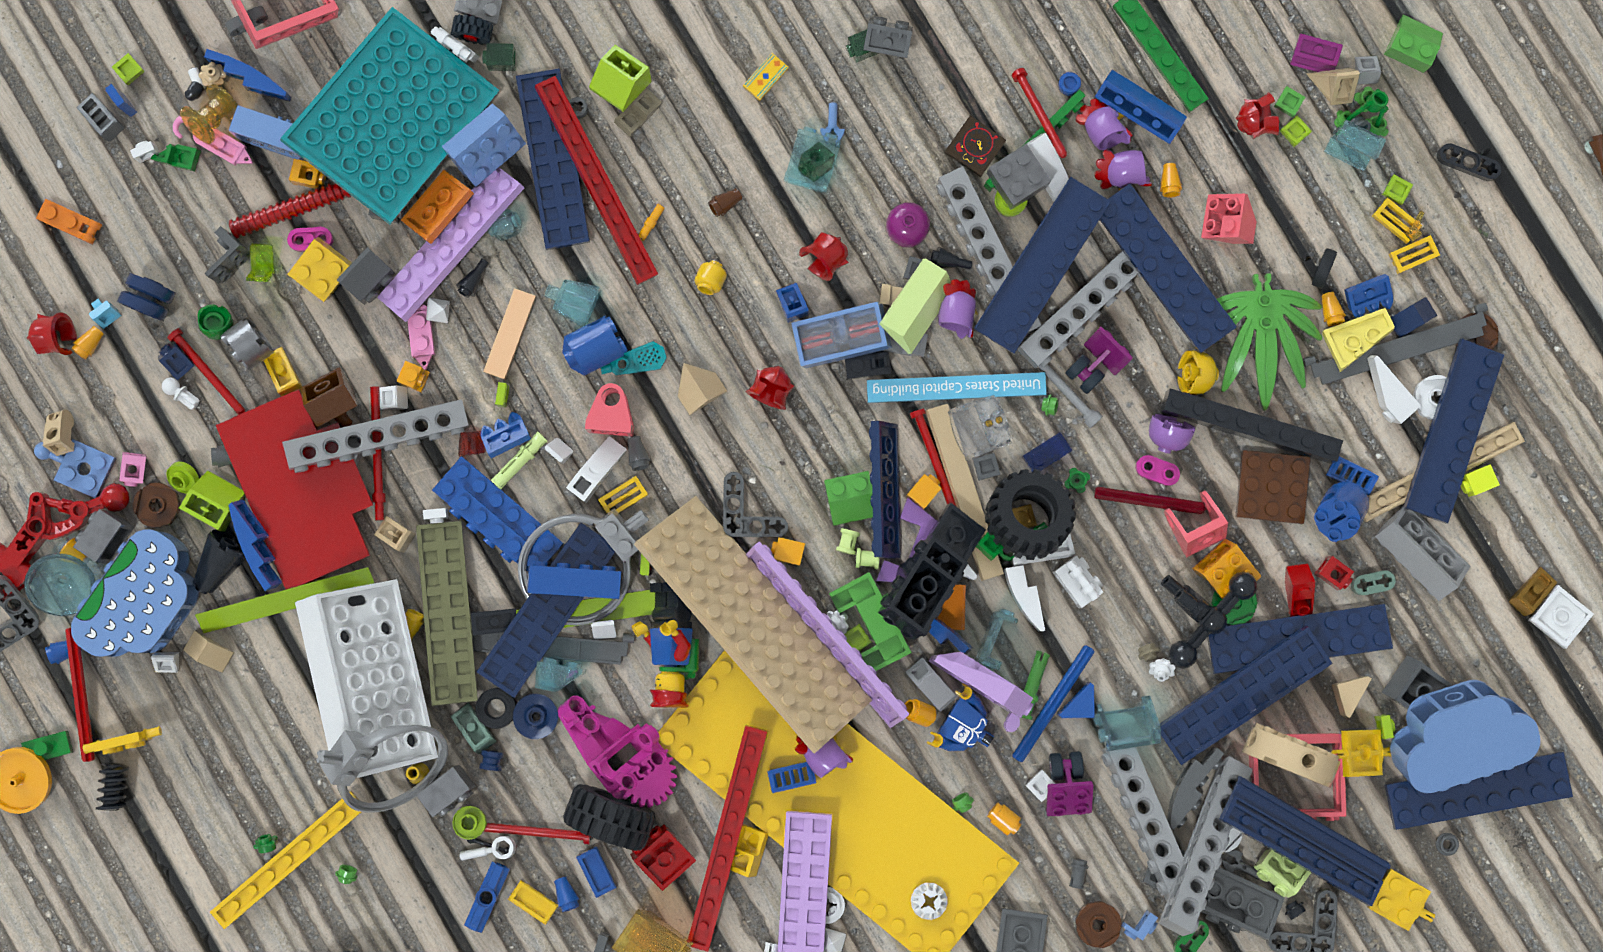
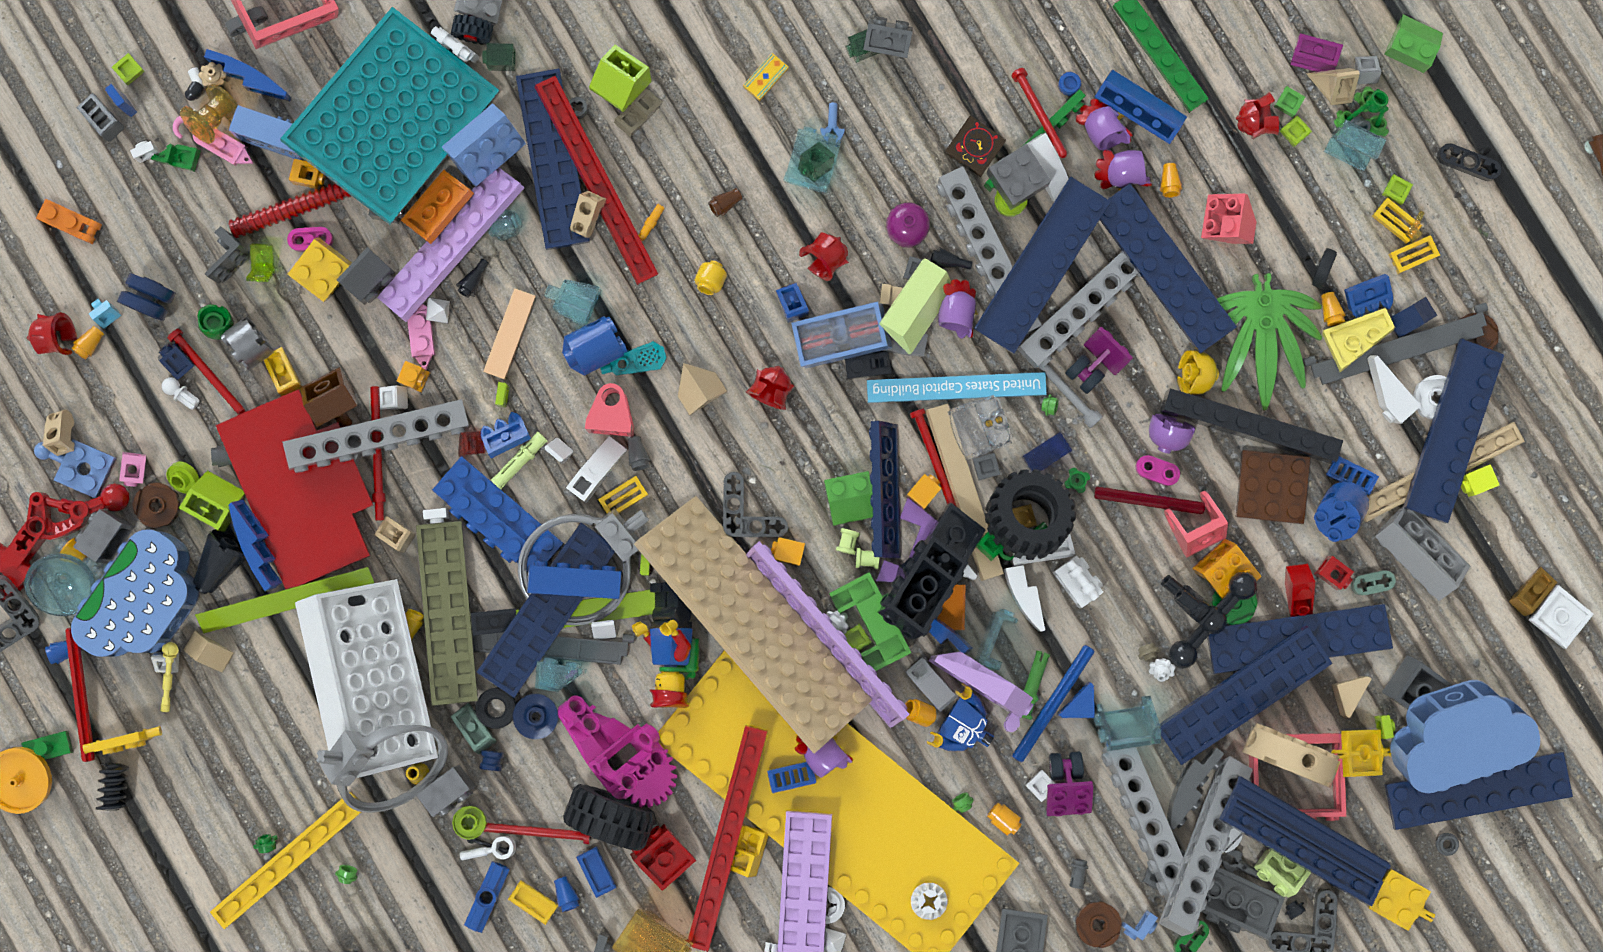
none -> light yellow piece [160,642,179,712]
none -> tan leg [570,191,606,238]

